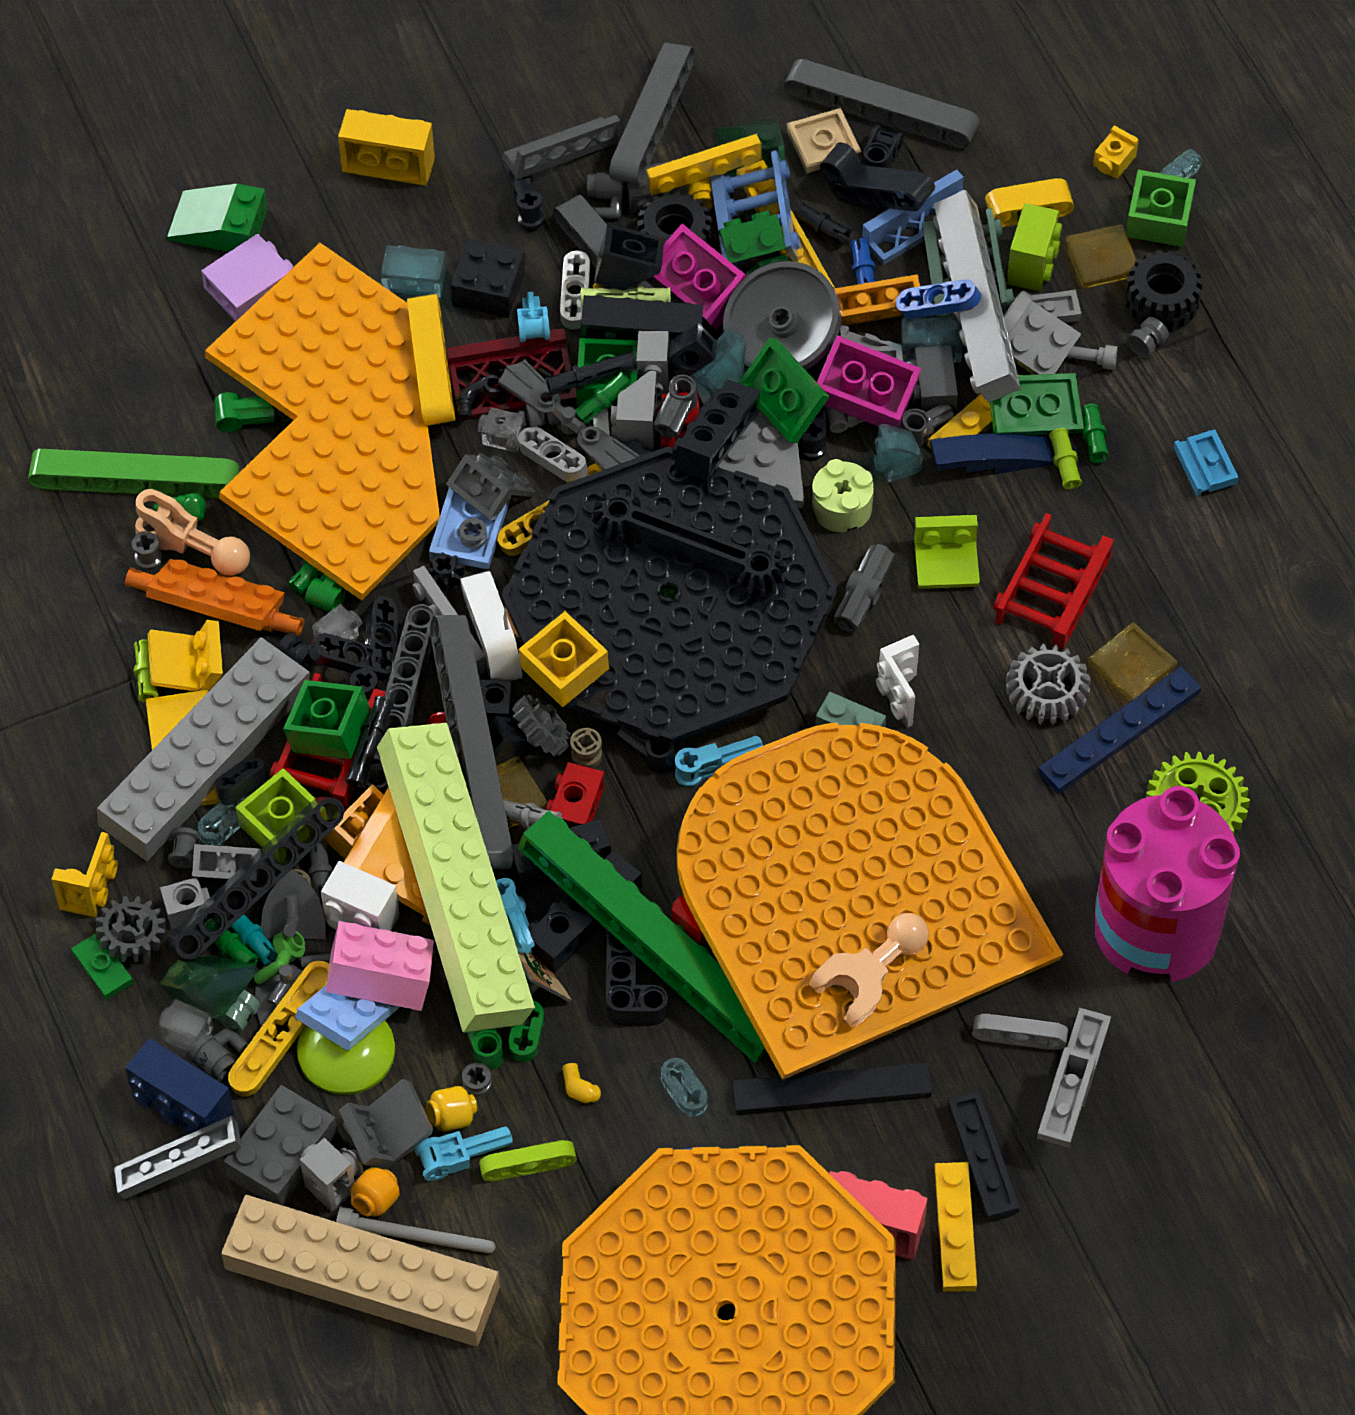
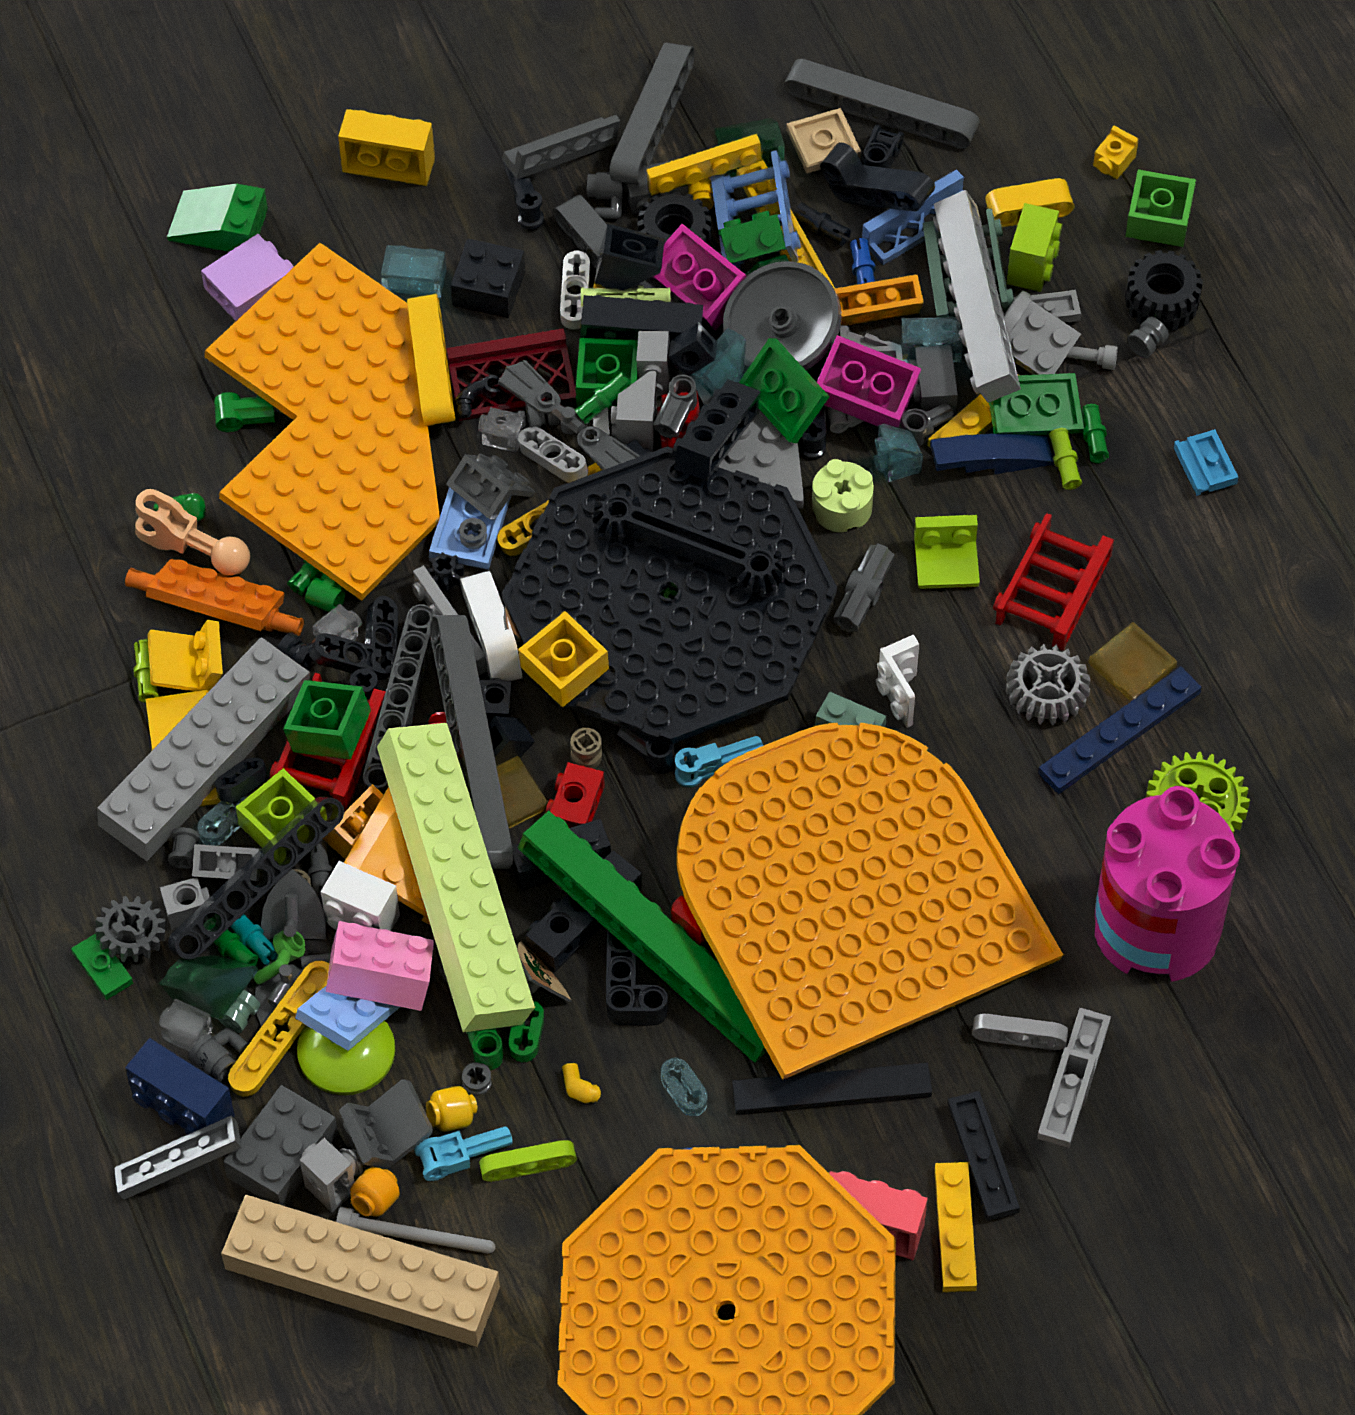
bright green beam [28,449,239,498] -> none
yellow bracket [51,832,118,917] -> none
dark grey bush [132,531,162,570] -> none
black pin [345,696,394,789] -> none
medium azure connector [496,878,535,954] -> none
light grey pin [503,799,563,829] -> none
dark grey gear [512,694,571,756] -> none
medium azure connector [517,292,550,343] -> none
black pin [546,351,637,396] -> none
light nougat piece [809,913,929,1028] -> none
blue beam [896,279,981,319] -> none
clear yellow plate [1065,224,1136,288] -> none
clear light blue beam [1160,149,1204,178] -> none

